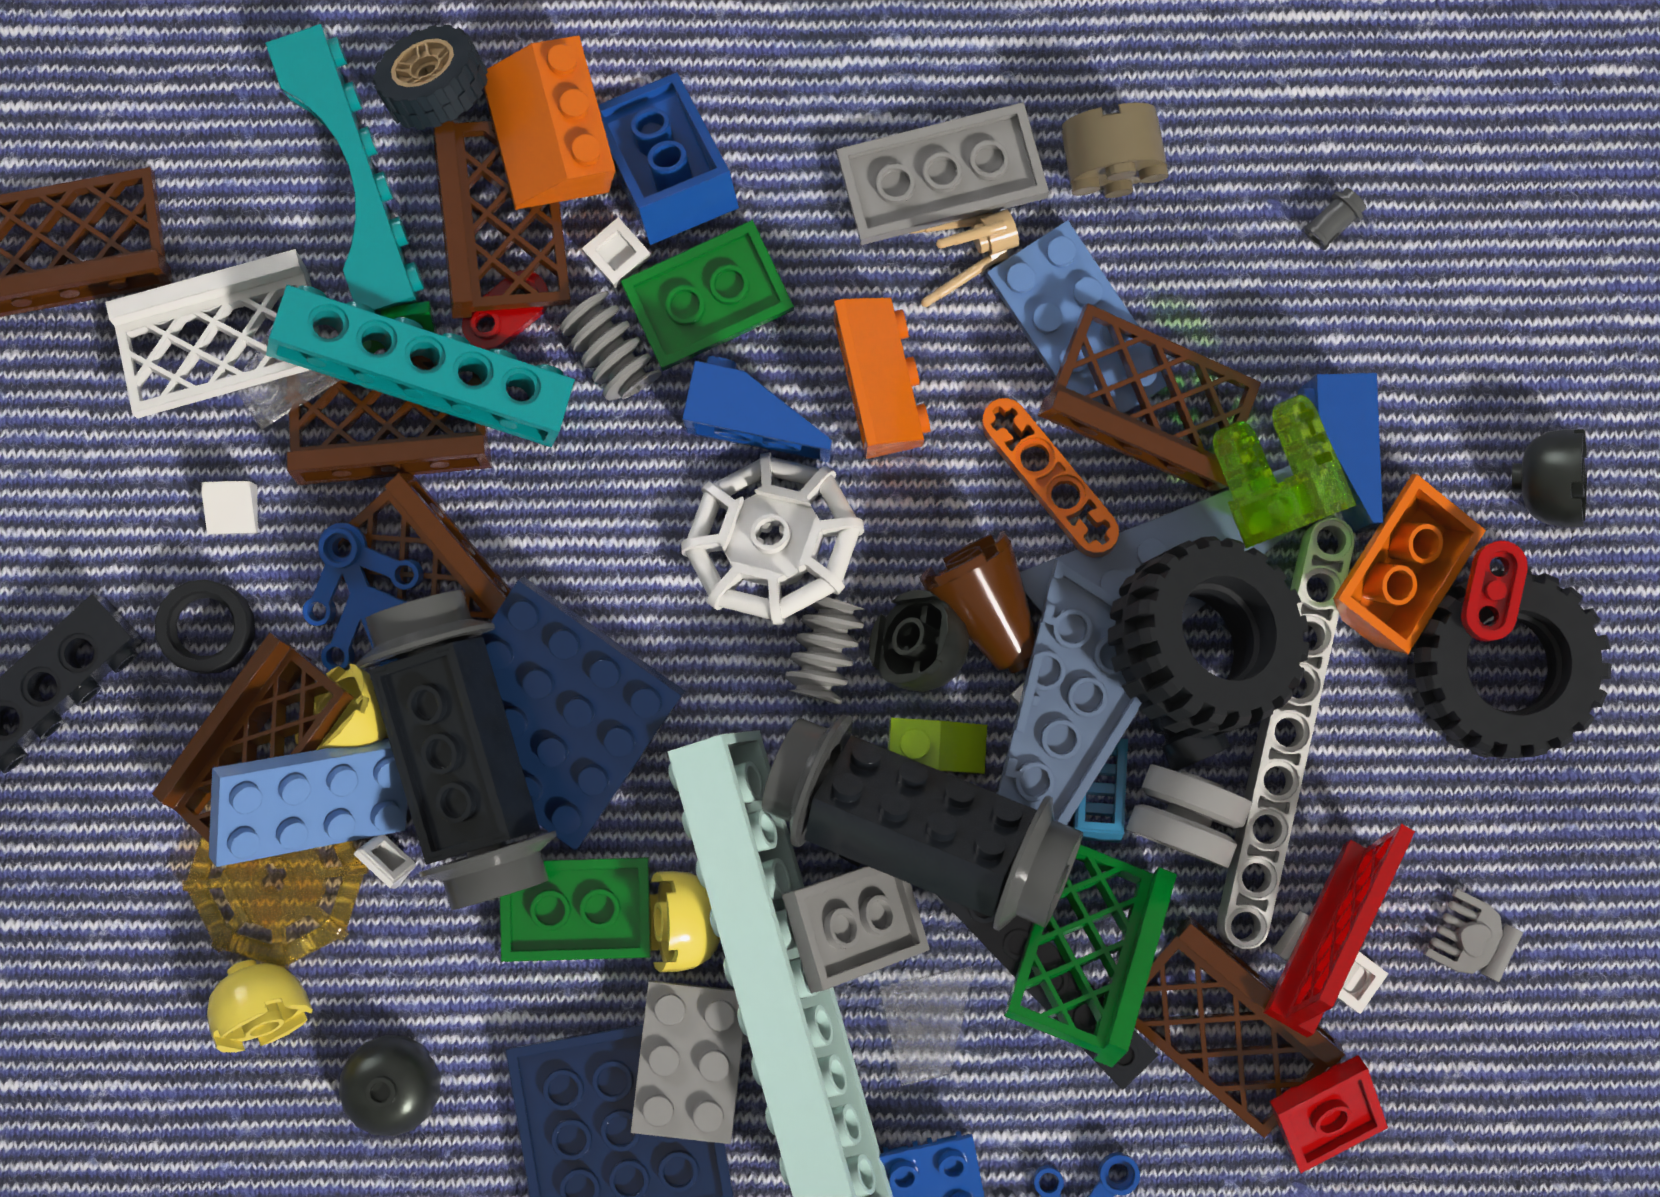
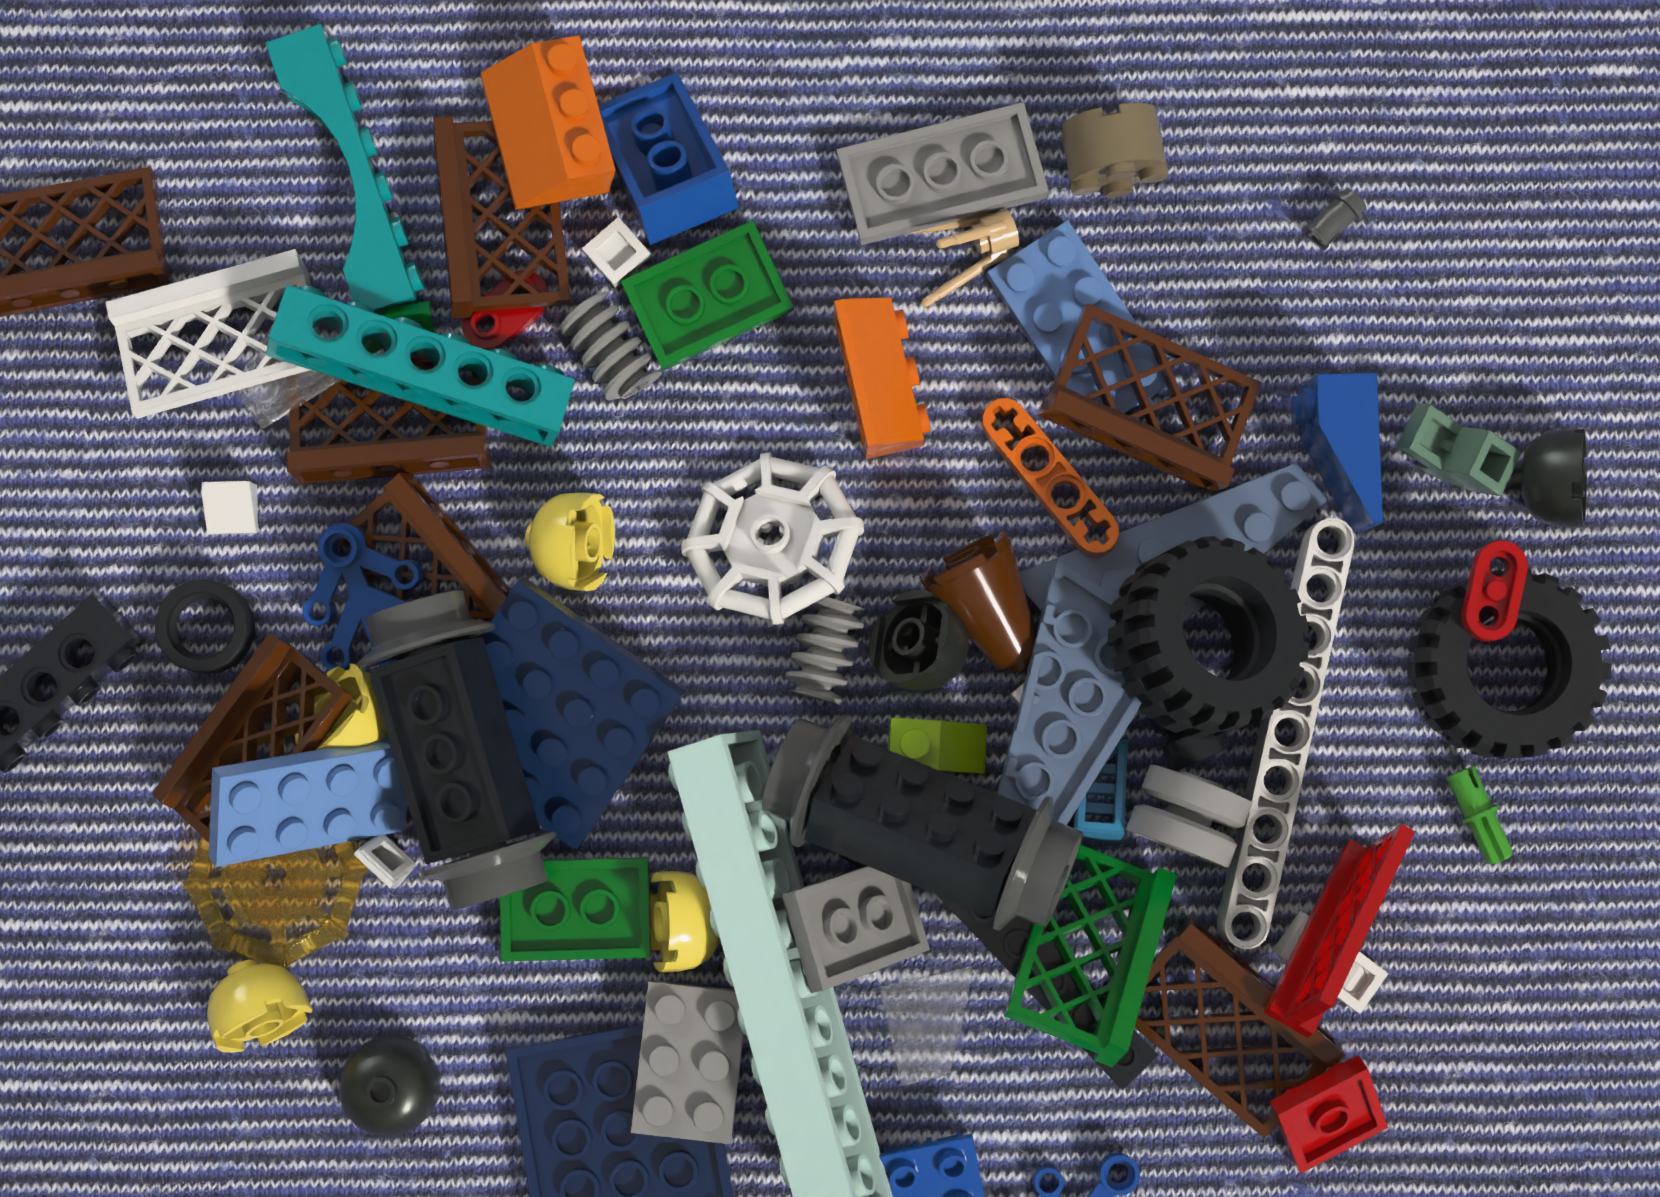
black wheel [373,25,488,130] -> none
blue slope [682,356,832,463] -> none
clear neon green brick [1213,395,1356,548] -> none
orange slope [1333,474,1486,654] -> none
light grey piece [1423,888,1523,982] -> none
none -> light yellow cylinder [525,492,615,591]
none -> sand green brick [1397,403,1521,496]
none -> bright green axle [1446,765,1513,865]

